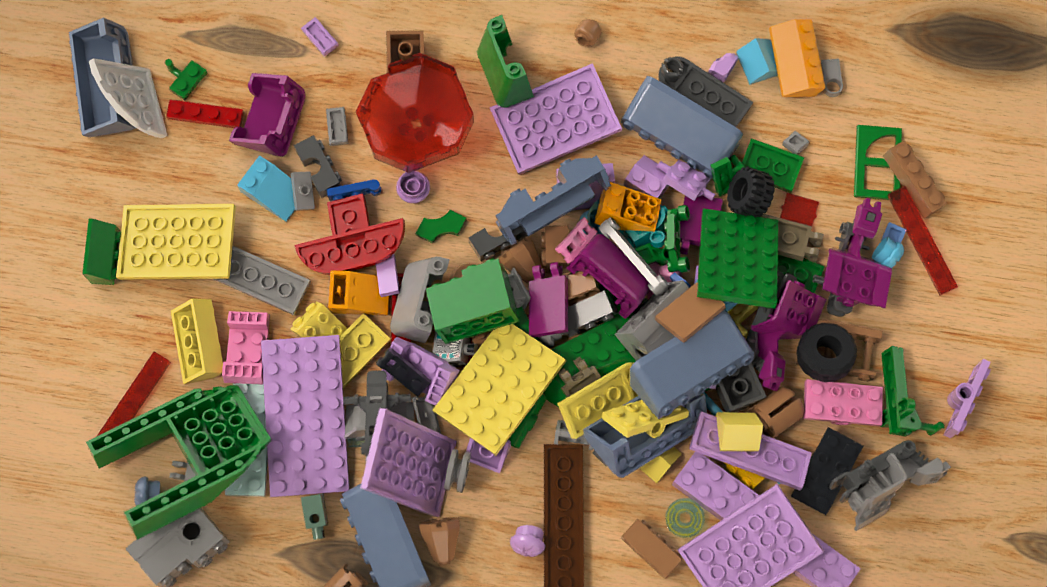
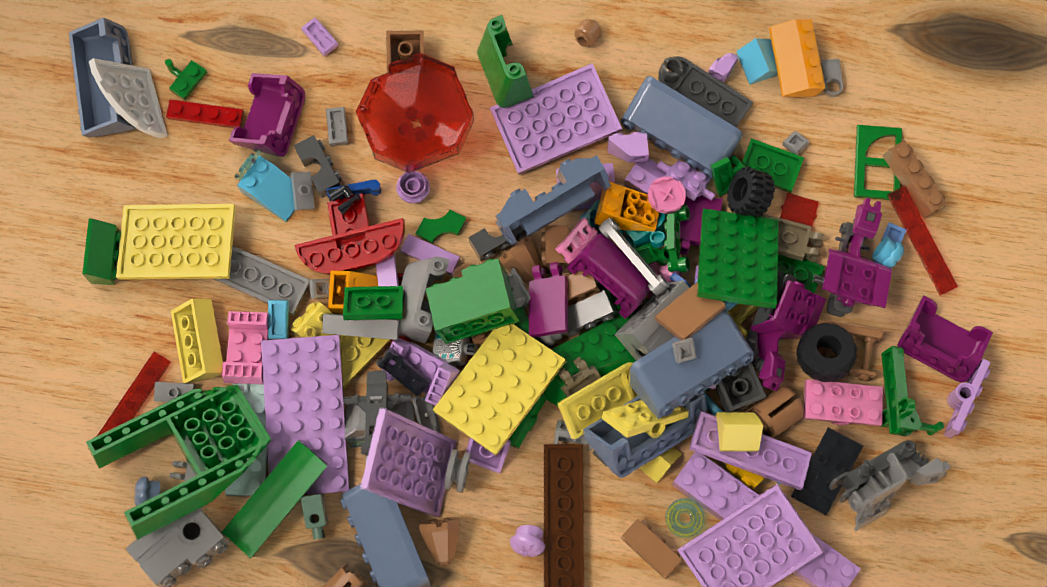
none -> light grey plate [154,382,195,402]
none -> green arch [222,440,329,558]
none -> clear light blue tile [234,147,262,181]
none -> medium azure tile [268,300,289,339]
none -> light grey tile [309,279,330,299]
none -> light grey tile [322,313,400,340]
none -> black piece [327,185,361,215]
none -> green plate [343,286,403,321]
none -> lavender tile [400,234,460,275]
none -> lavender slope [607,132,649,163]
none -> bright pink tile [647,176,686,214]
none -> light grey tile [672,338,696,364]
none -> magenta windscreen [898,295,993,382]

